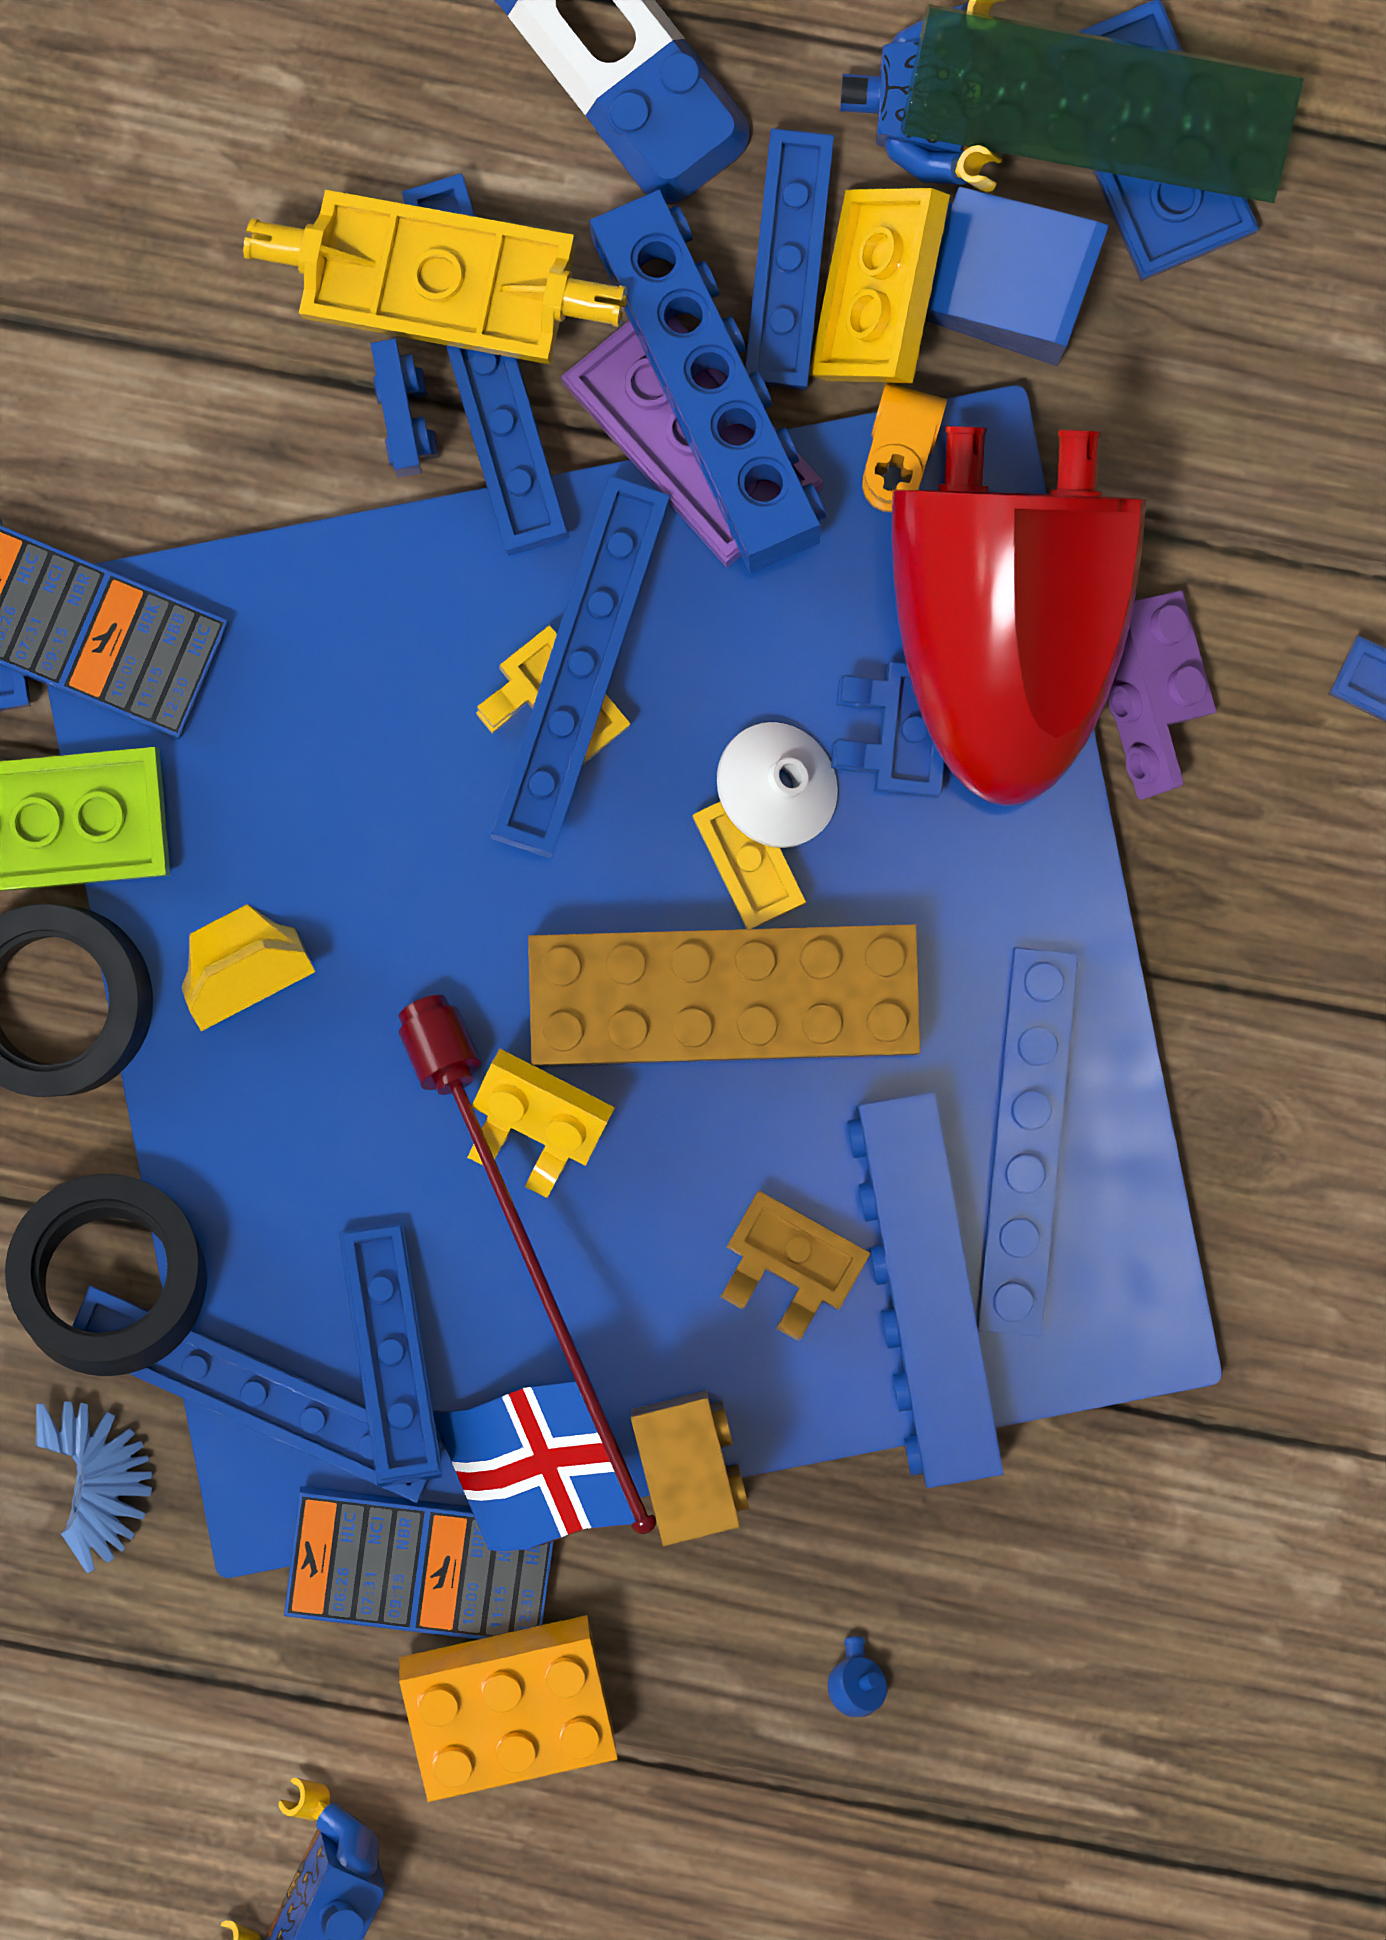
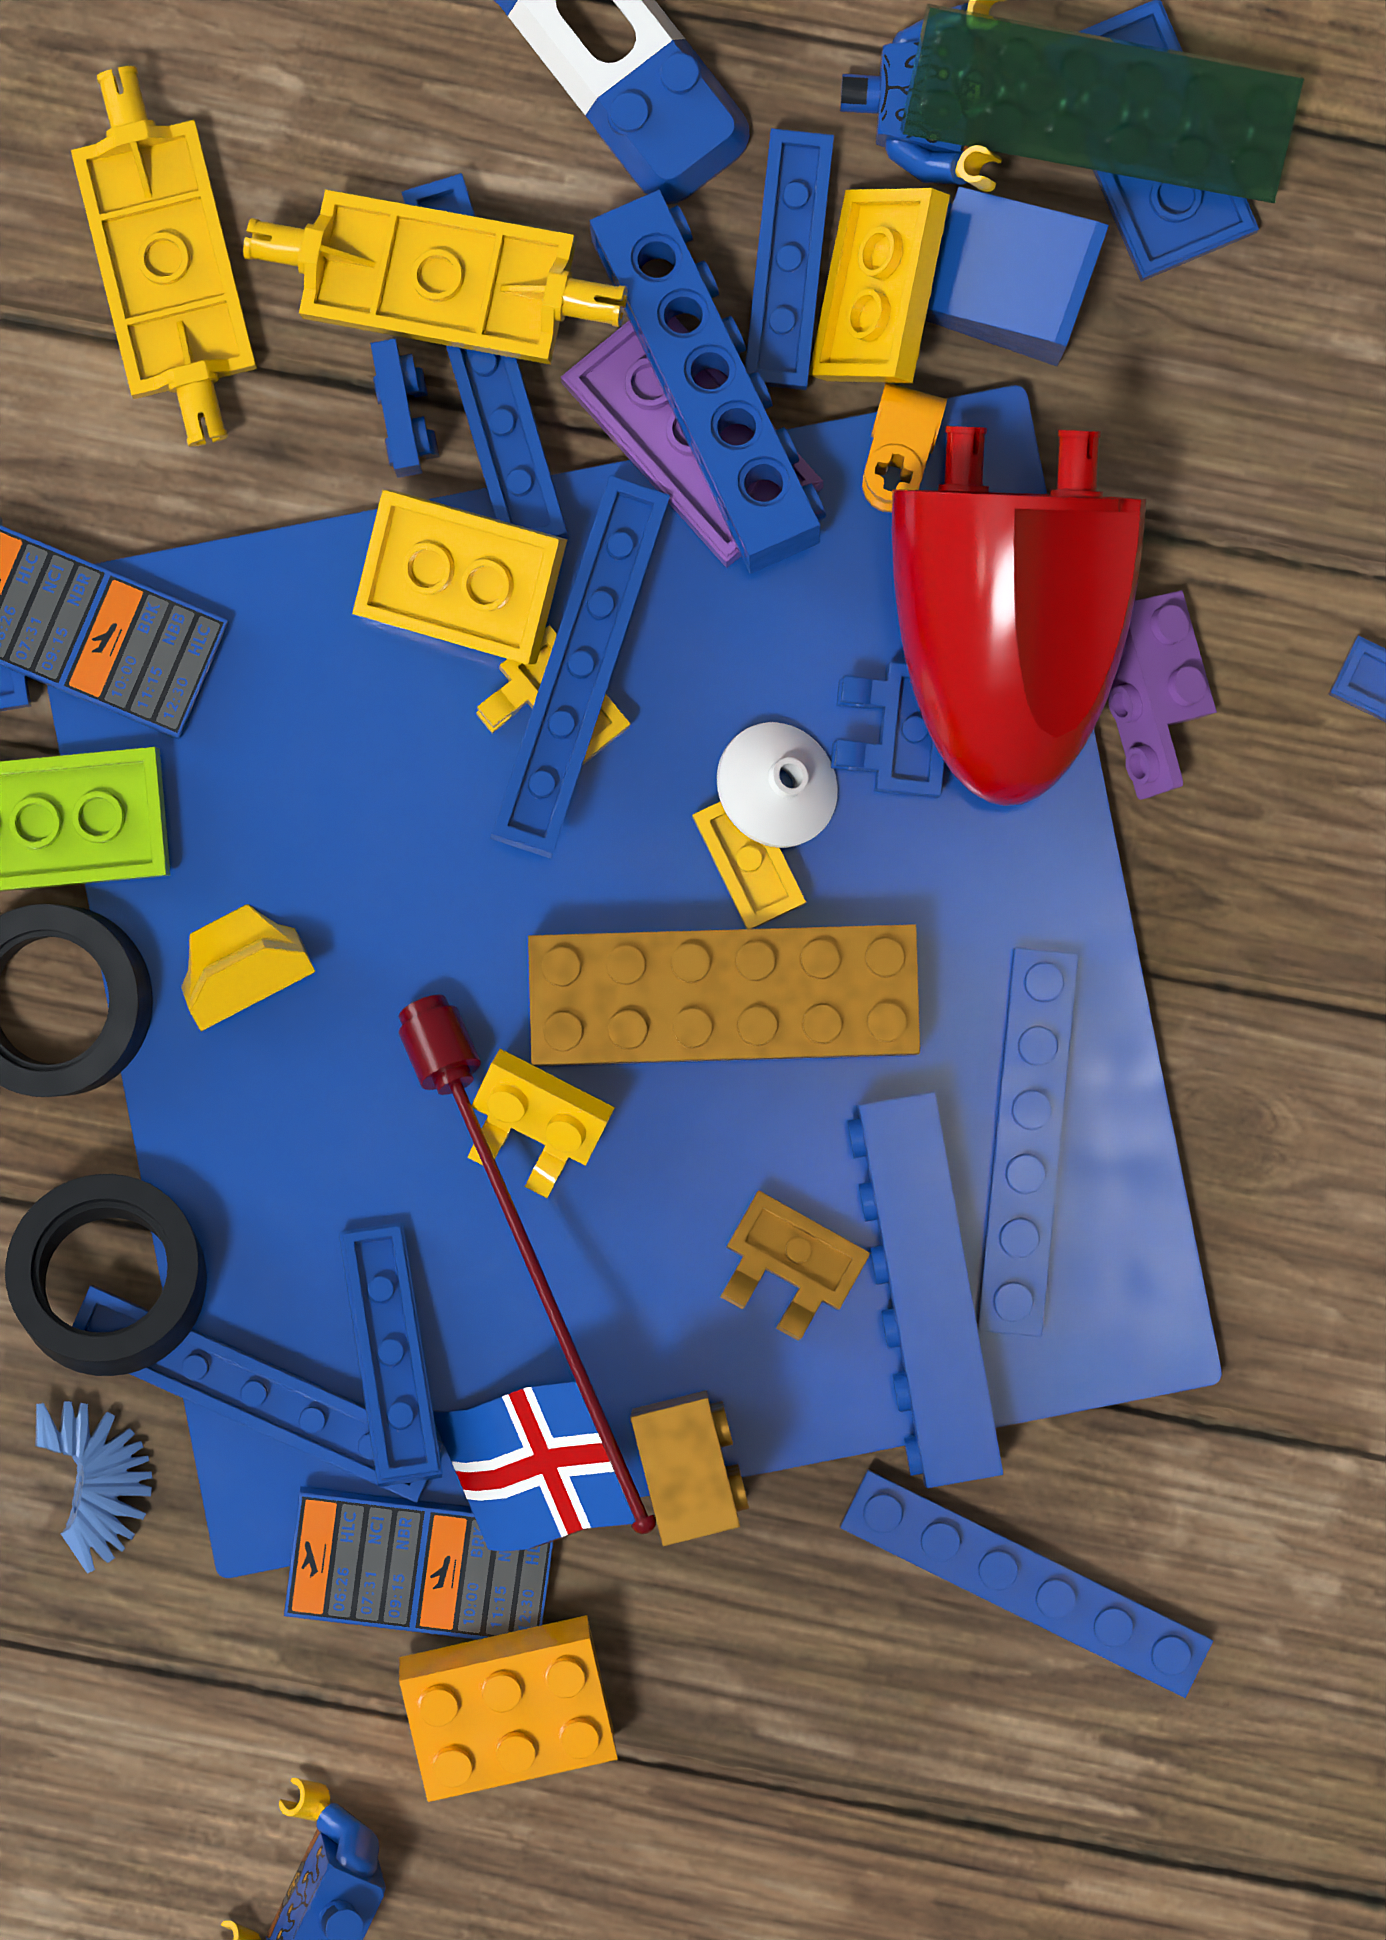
blue piece [828,1636,887,1717] -> none
none -> yellow plate [71,66,257,447]
none -> yellow plate [352,490,567,665]
none -> blue plate [839,1469,1213,1698]

